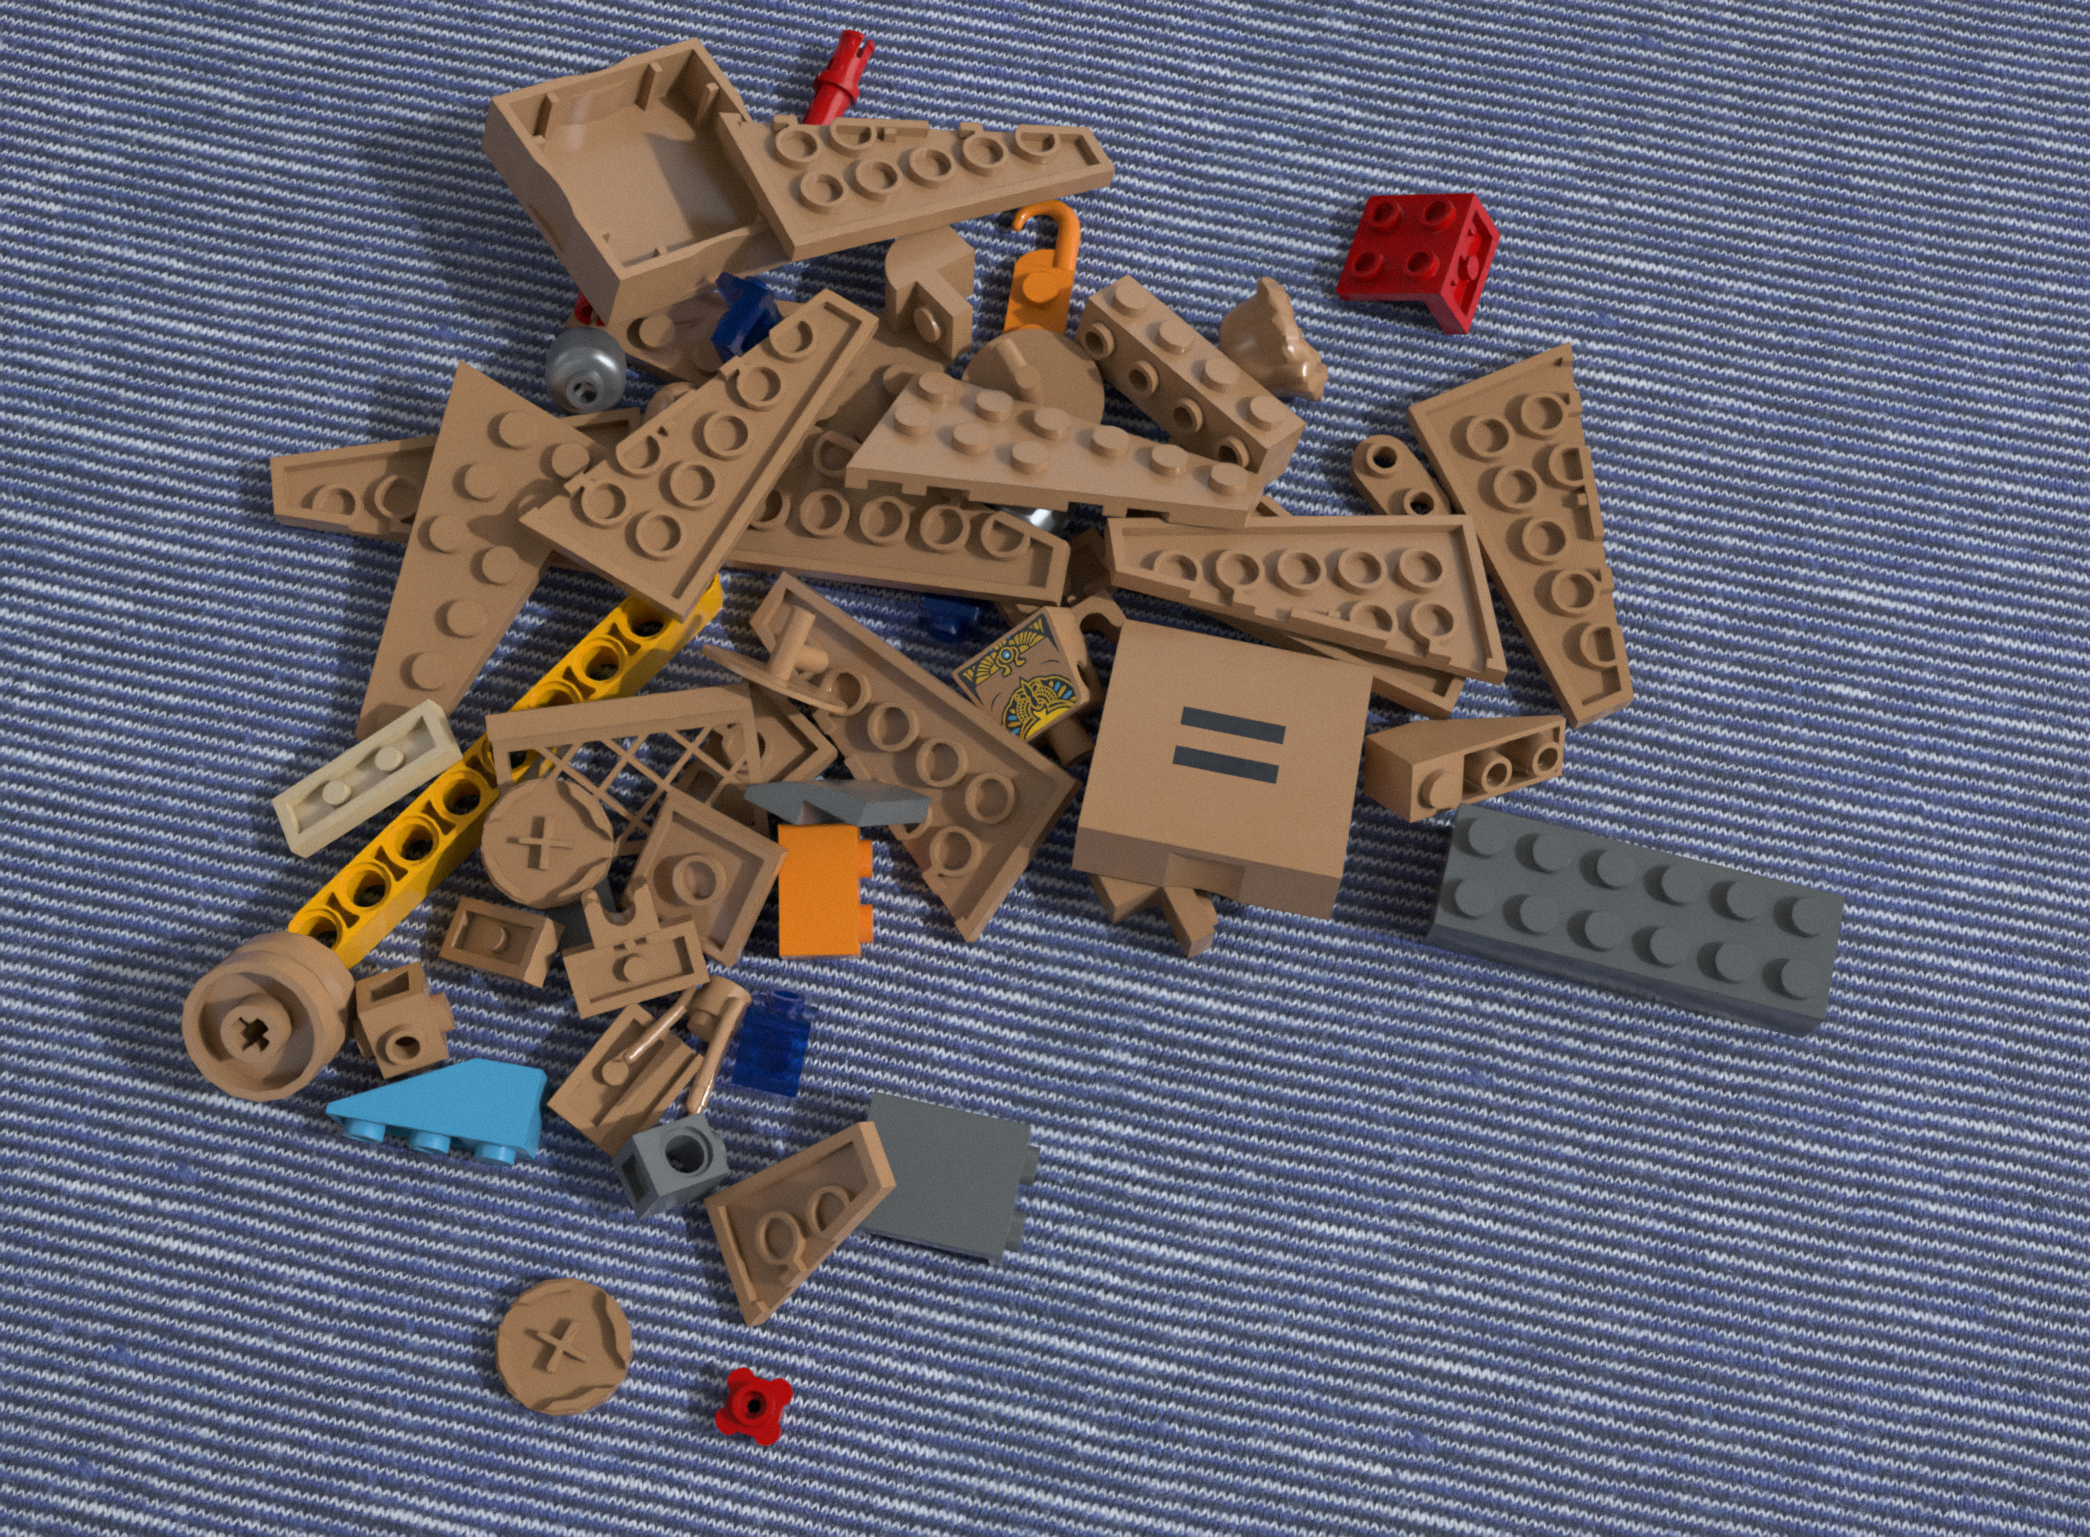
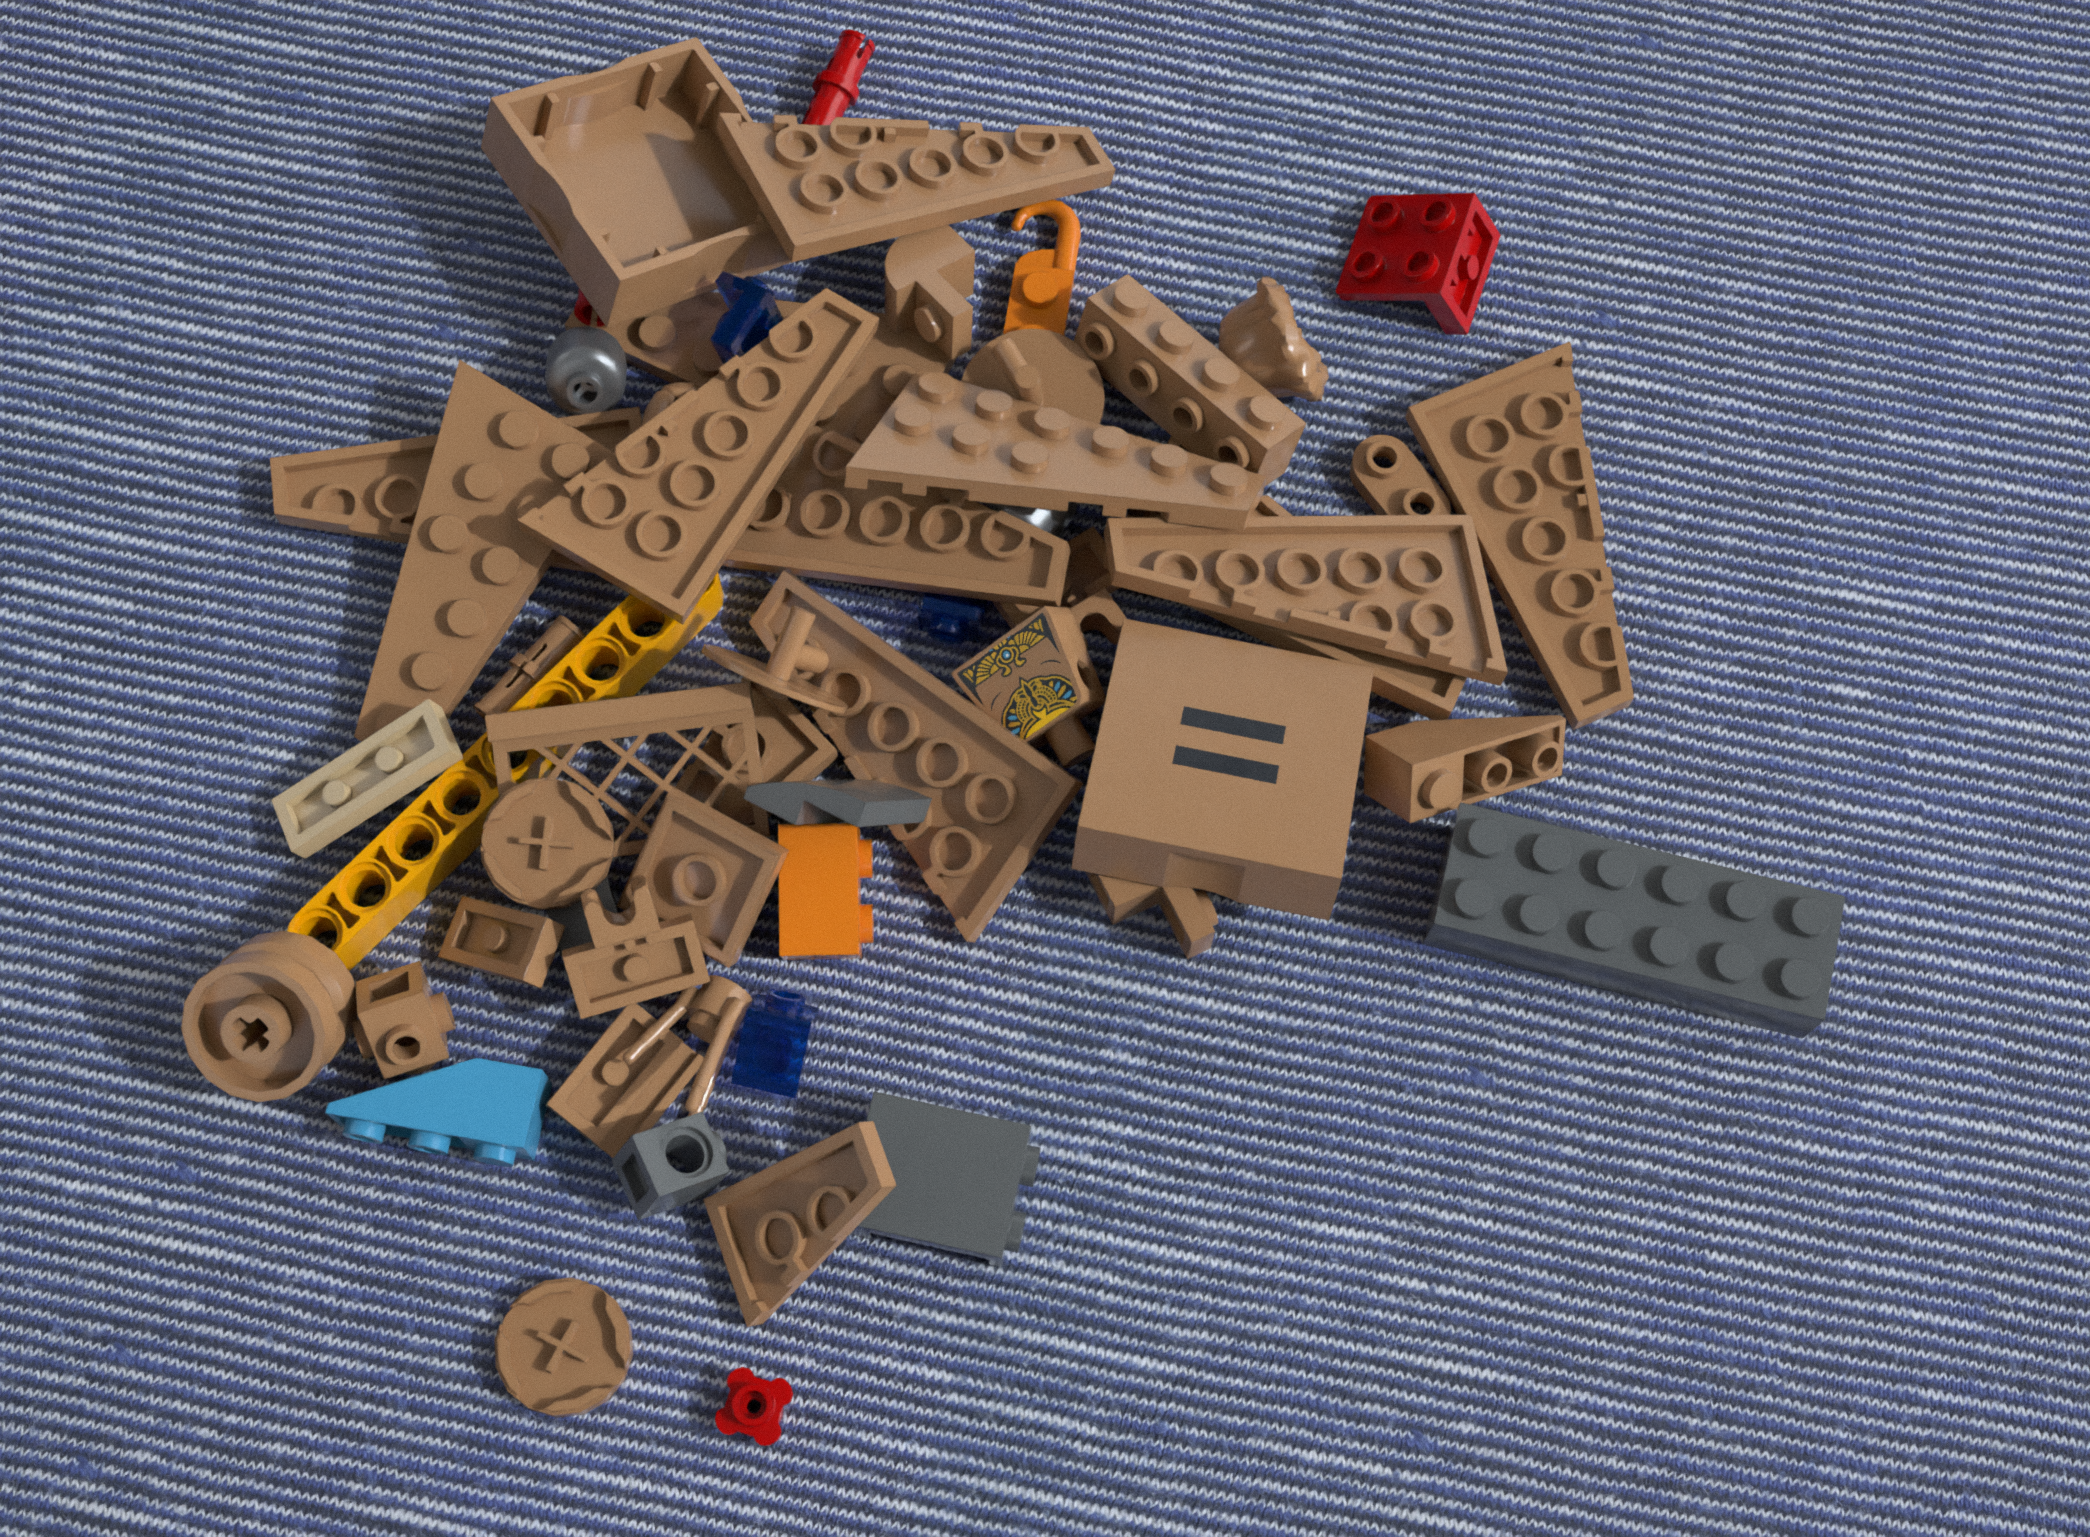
none -> medium nougat pin [473,615,586,720]

